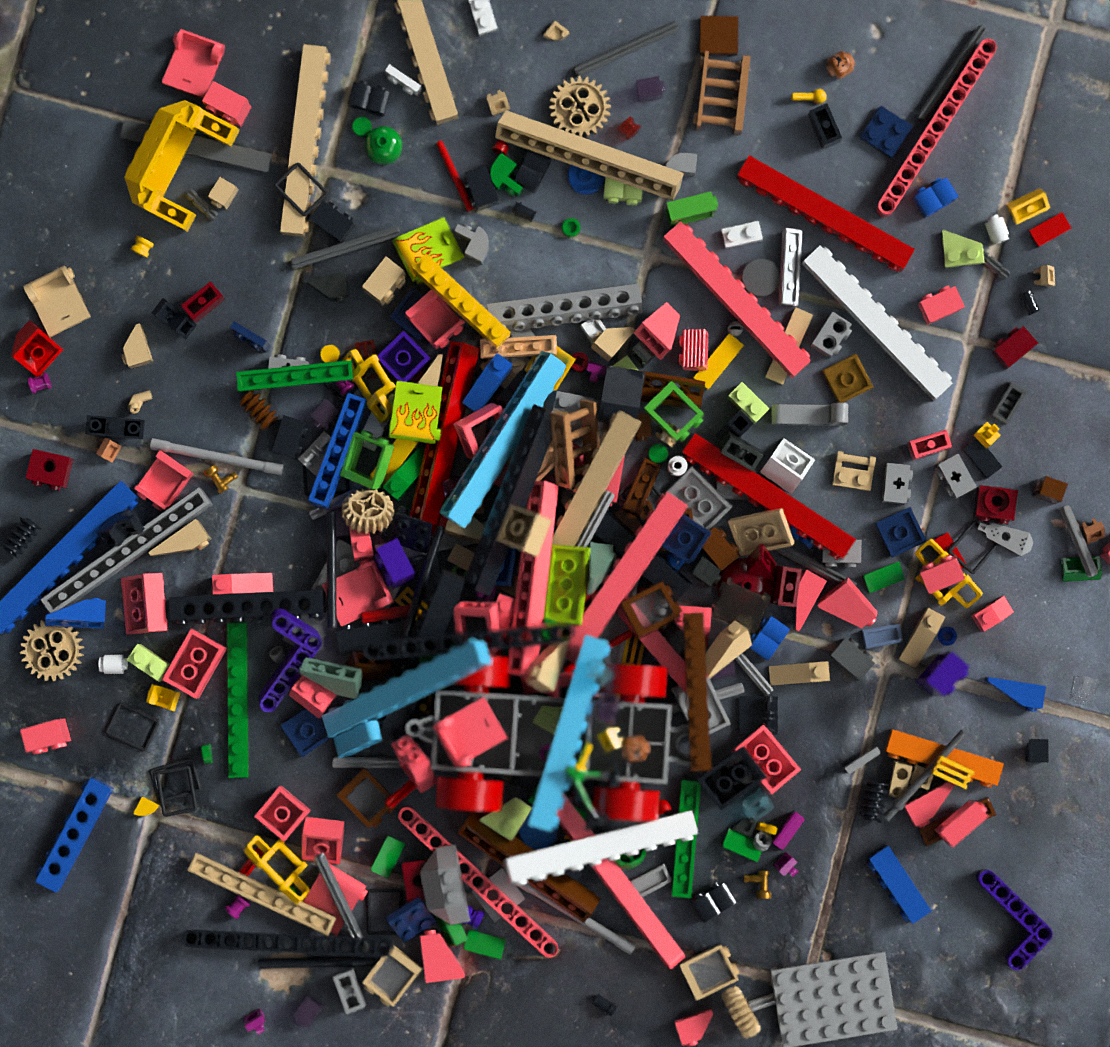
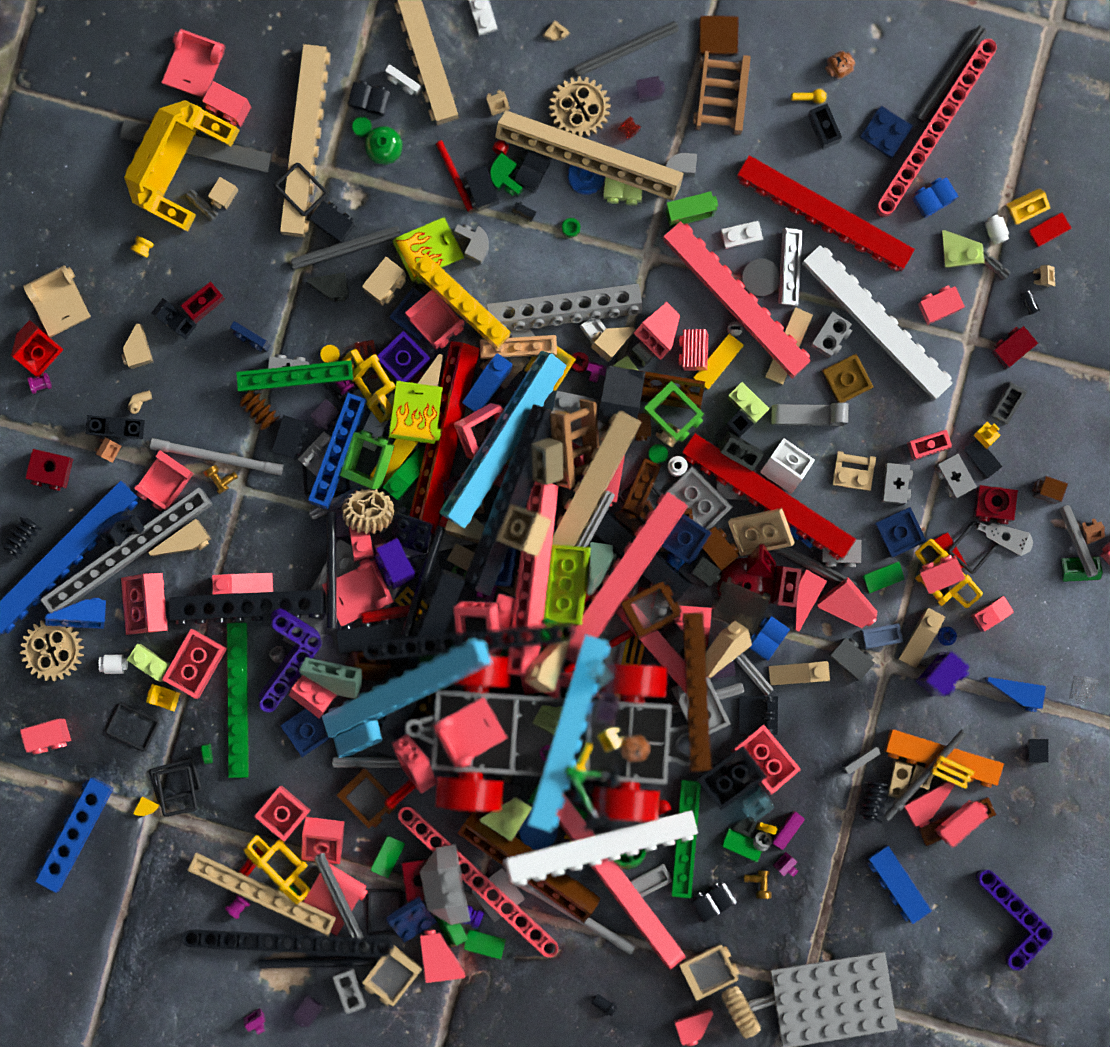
none -> dark tan brick [532,438,563,485]

